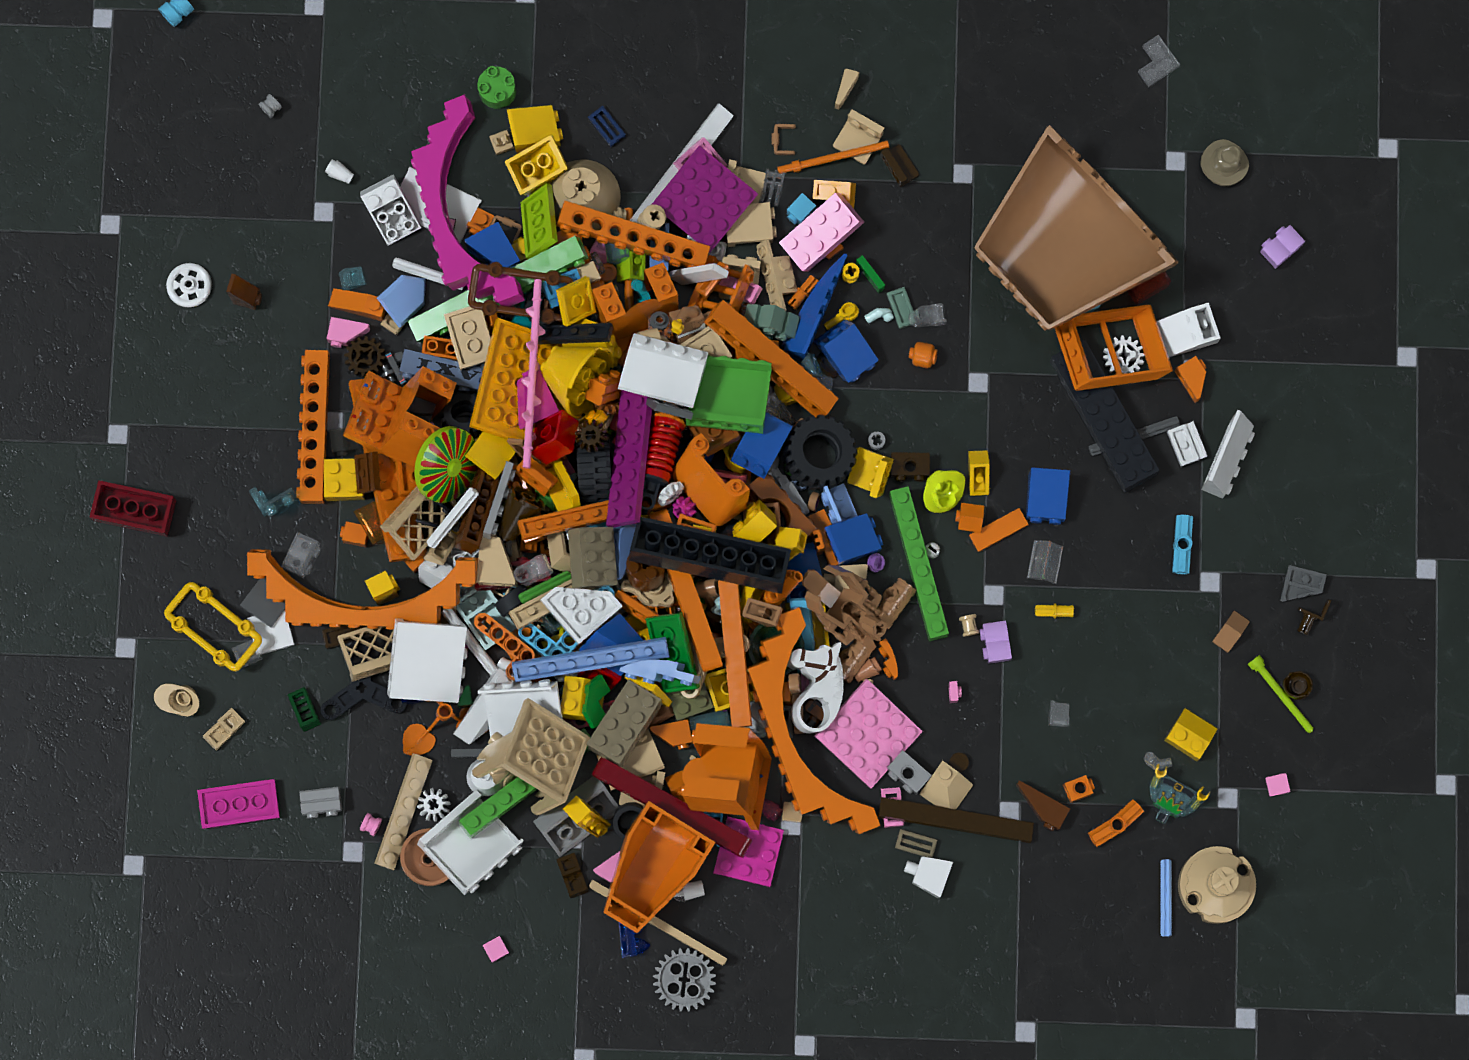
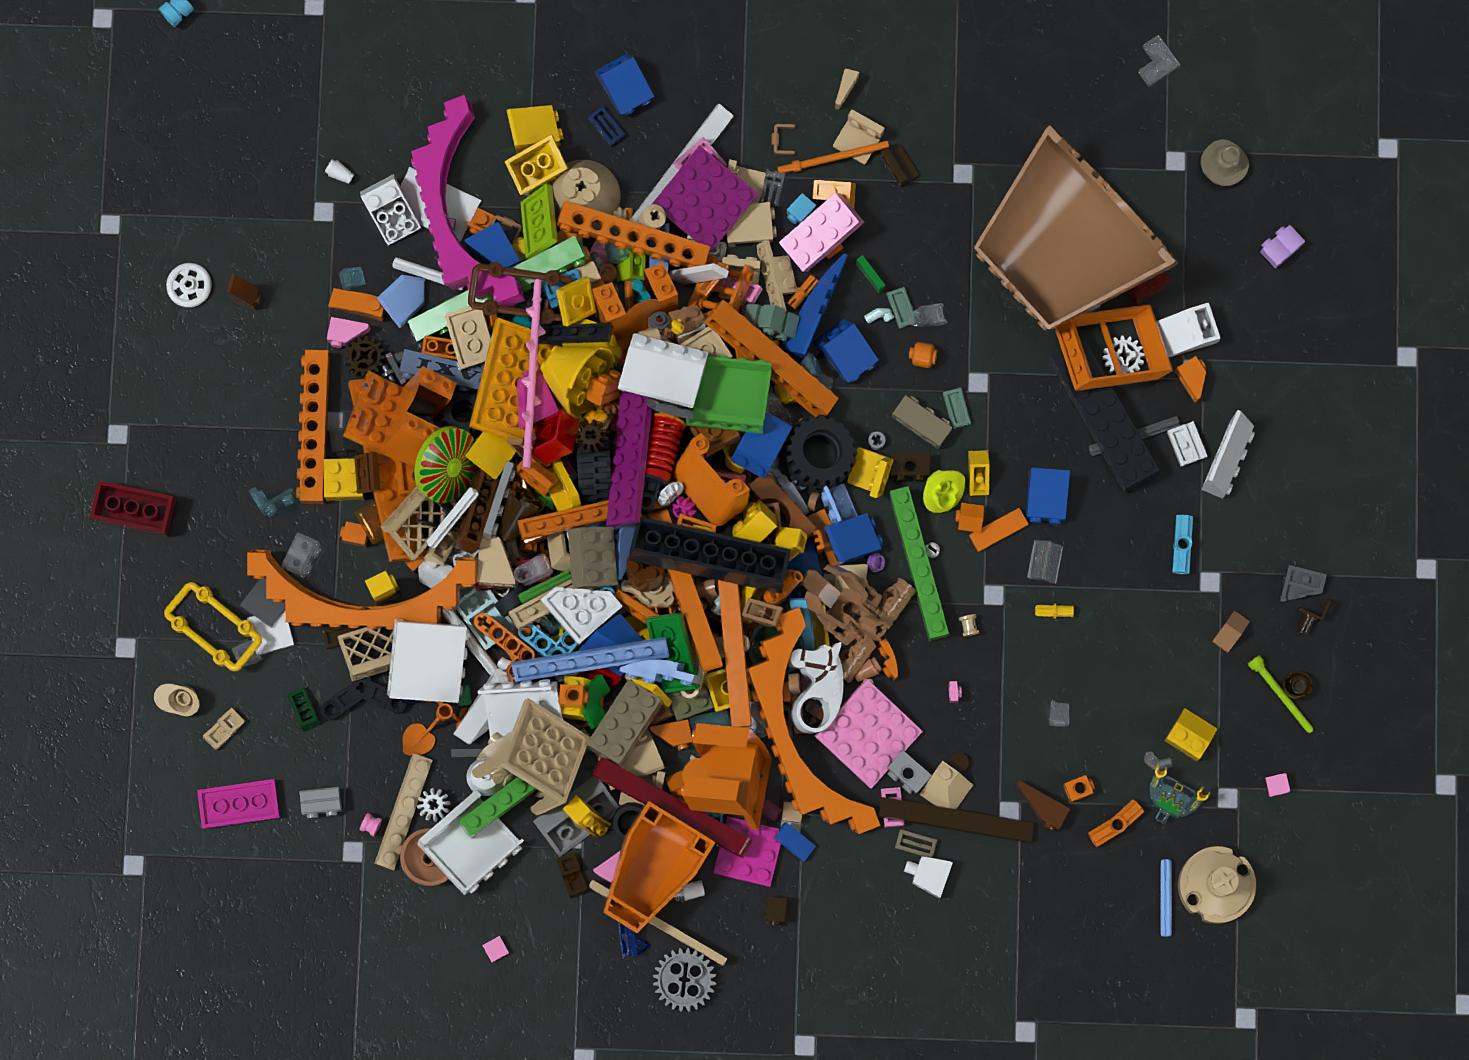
light grey wheel [258,94,282,118] -> none
tan tile [381,314,405,336] -> none
bright green brick [477,66,516,109] -> none
tan tile [489,130,514,155] -> none
yellow plate [824,302,859,330] -> none
yellow bush [842,263,859,284] -> none
lavender brick [979,621,1012,664] -> none
none -> orange brick [559,684,589,709]
none -> blue slope [594,53,654,115]
none -> dark brown brick [765,897,787,926]
none -> blue tile [773,822,816,862]
none -> dark tan brick [892,395,952,450]
none -> sand green tile [942,388,971,430]

